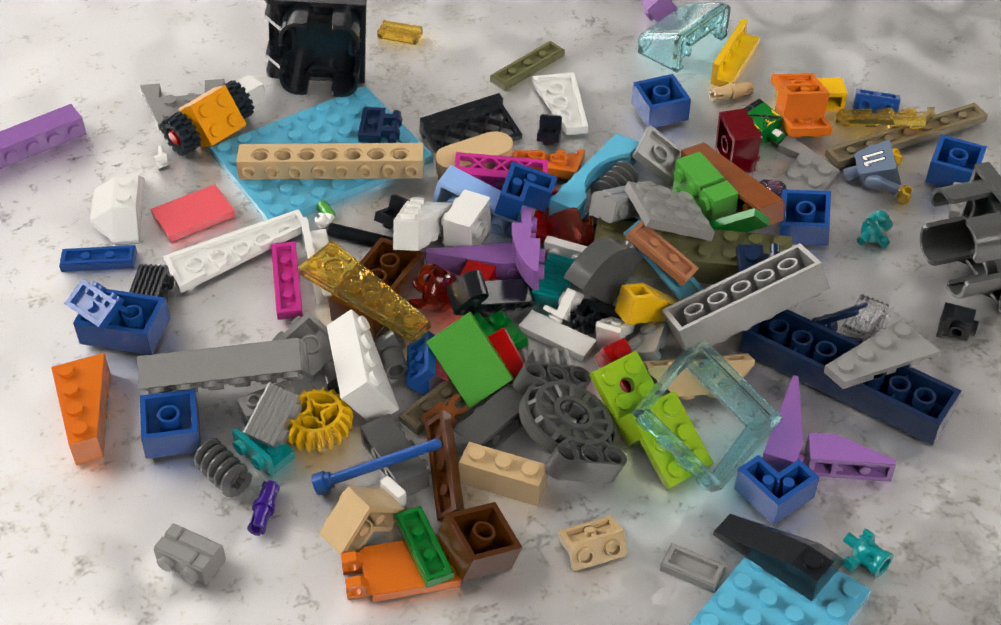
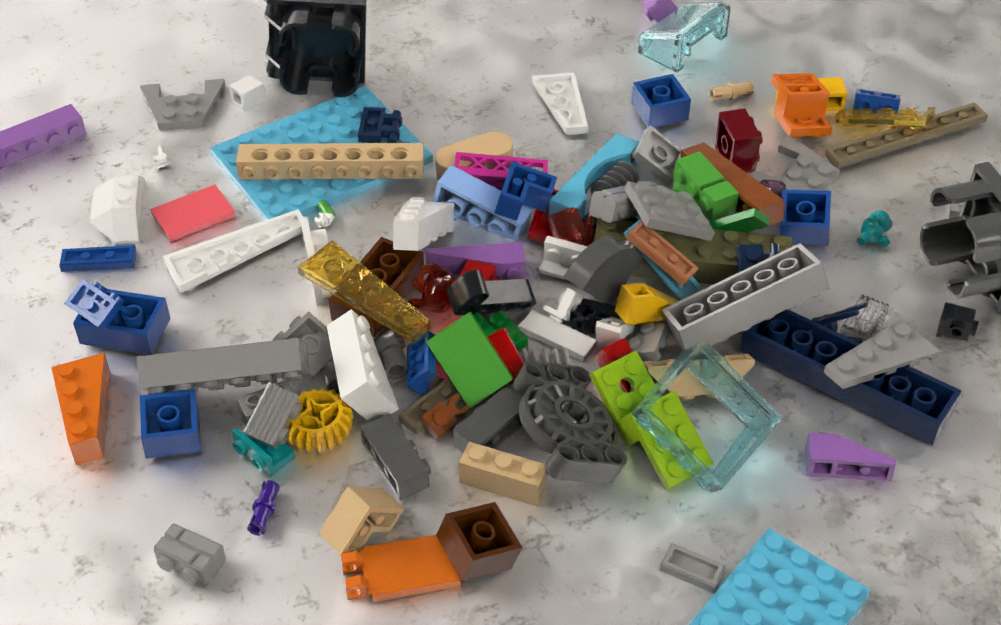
black brick [129,264,174,304] -> none
brick [161,80,254,156] -> none
dark grey piece [193,438,253,497] -> none
dark pink plate [271,241,303,320] -> none
blue piece [311,438,442,496] -> none
black axle [327,223,393,247] -> none
black bracket [374,194,410,229] -> none
clear yellow tile [377,20,423,45] -> none
white tile [380,476,407,511] -> none
green tile [394,506,454,588] -> none
black fence [419,93,522,154] -> none
reddish brown plate [425,411,464,522] -> none
white brick [441,189,491,247] -> none
olive tile [490,41,565,91] -> none
orange wing [509,150,585,180] -> none
medium lavender slope [512,207,545,290] -> none
teal brick [532,252,575,309] -> none
black bracket [537,114,562,146] -> none
tan bracket [558,515,627,571] -> none
yellow fence [710,18,760,87] -> none
black wedge [713,514,845,601] -> none
blue brick [734,455,820,526] -> none
green torso [744,99,785,147] -> none
medium lavender slope [762,375,806,473] -> none
teal piece [842,529,894,578] -> none
sand blue torso [843,139,912,204] -> none
blue brick [925,134,987,187] -> none

